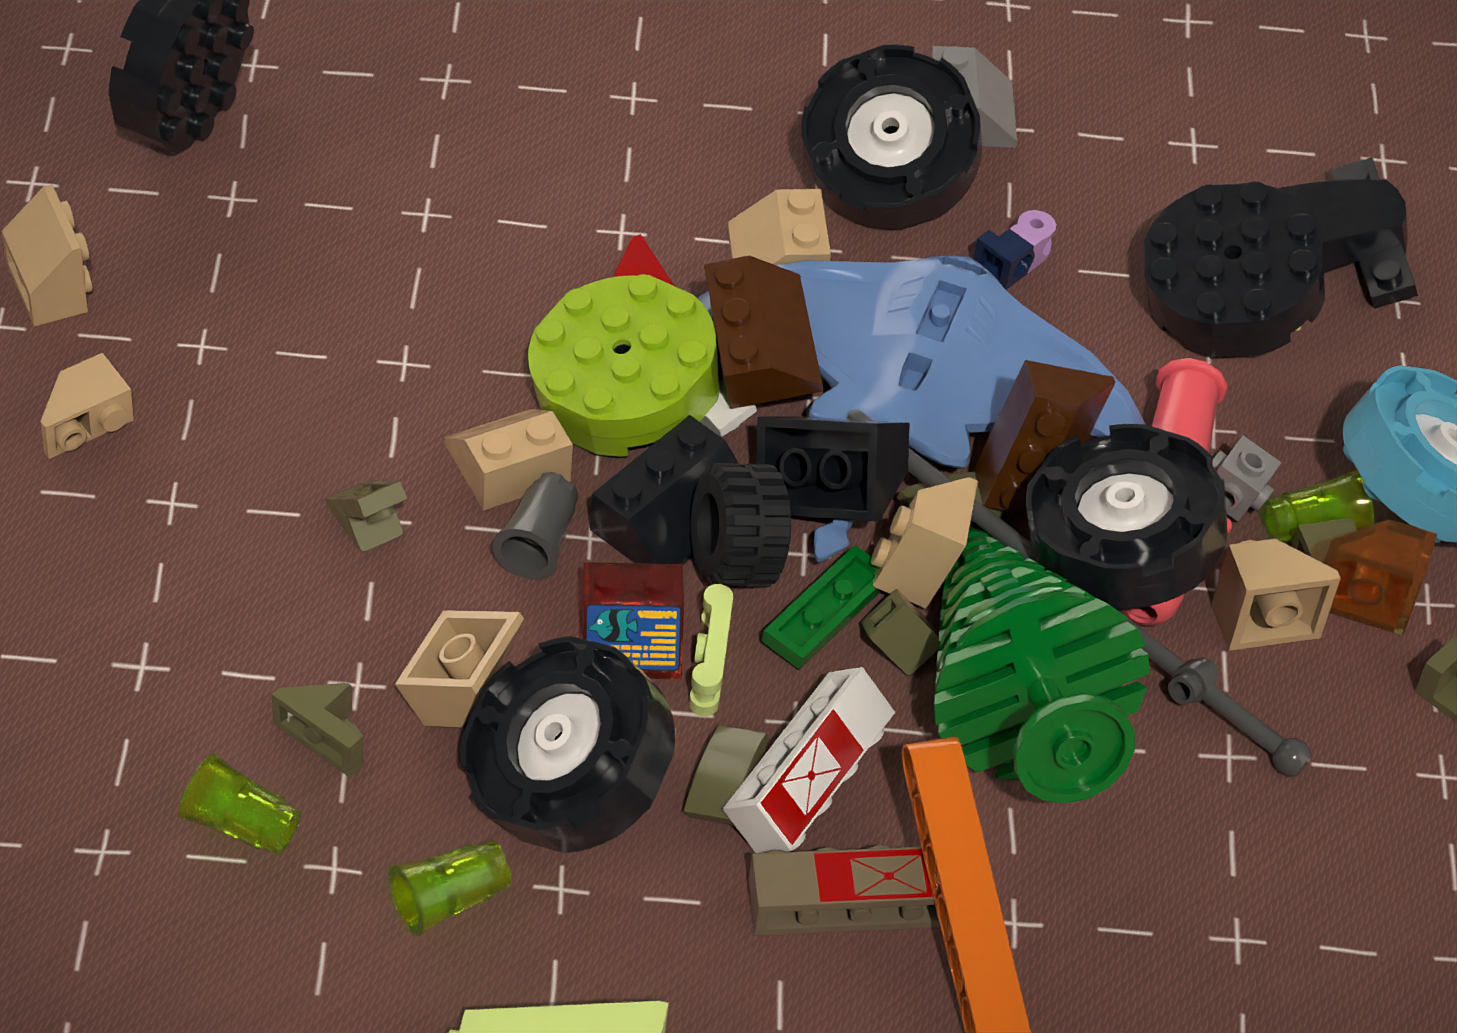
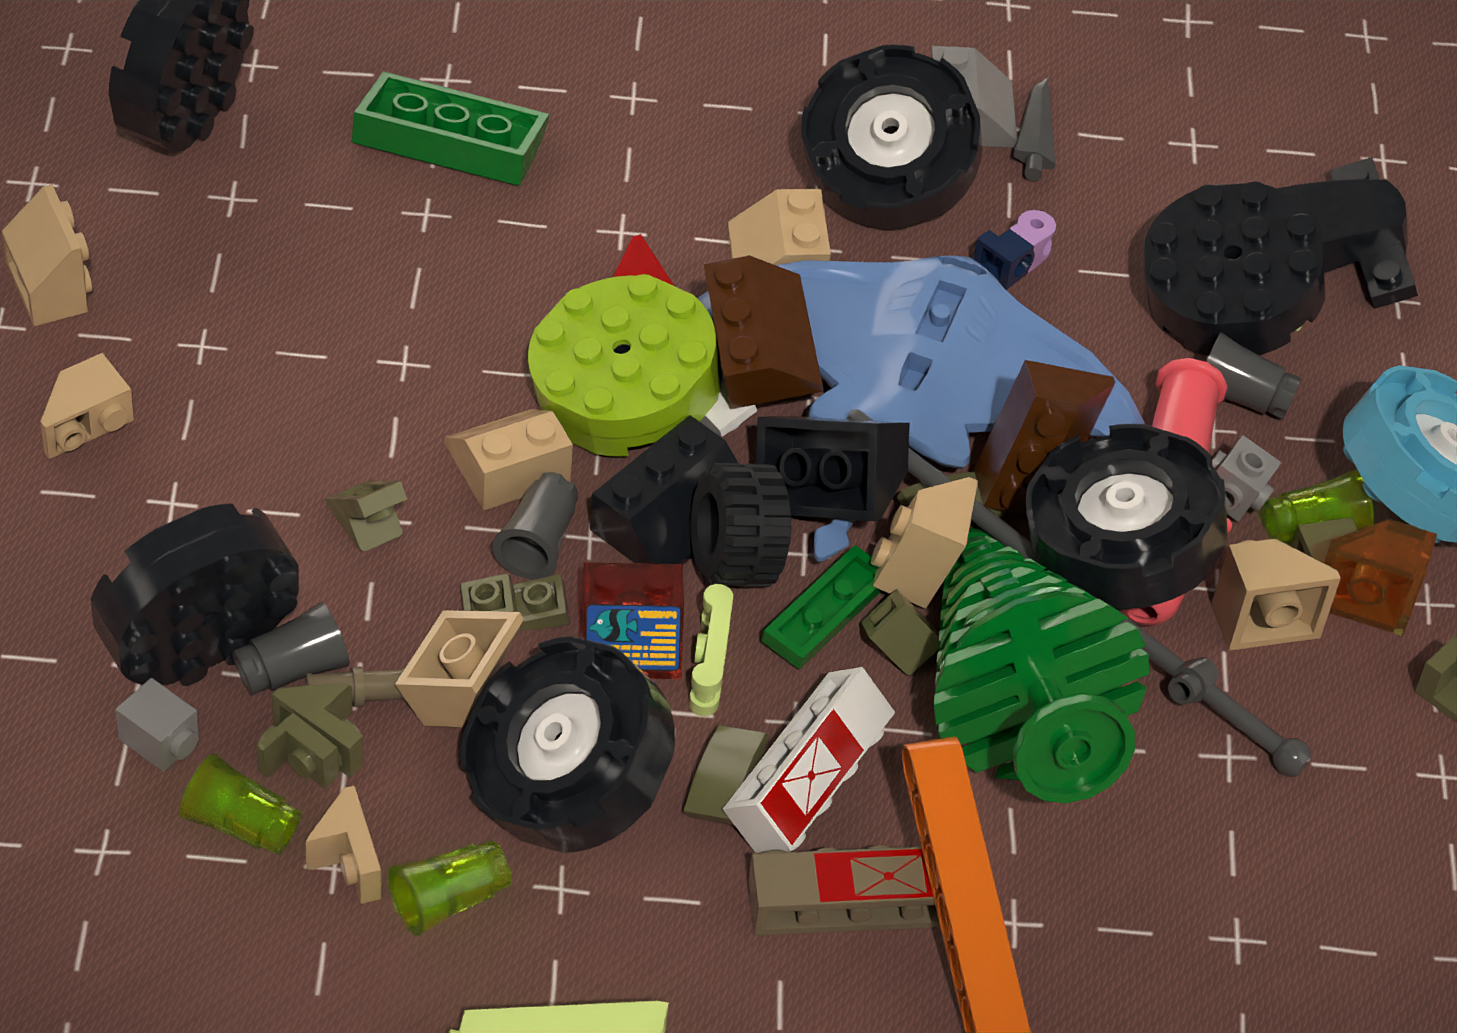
none -> black piece [91,503,299,686]
none -> light grey brick [115,678,199,772]
none -> dark grey plant [232,601,350,695]
none -> olive bracket [256,713,339,789]
none -> dark tan pin [305,666,405,707]
none -> tan slope [305,786,381,904]
none -> green slope [351,71,549,186]
none -> olive slope [461,573,570,631]
none -> dark grey bar [1014,77,1056,181]
none -> dark grey plant [1206,332,1302,419]

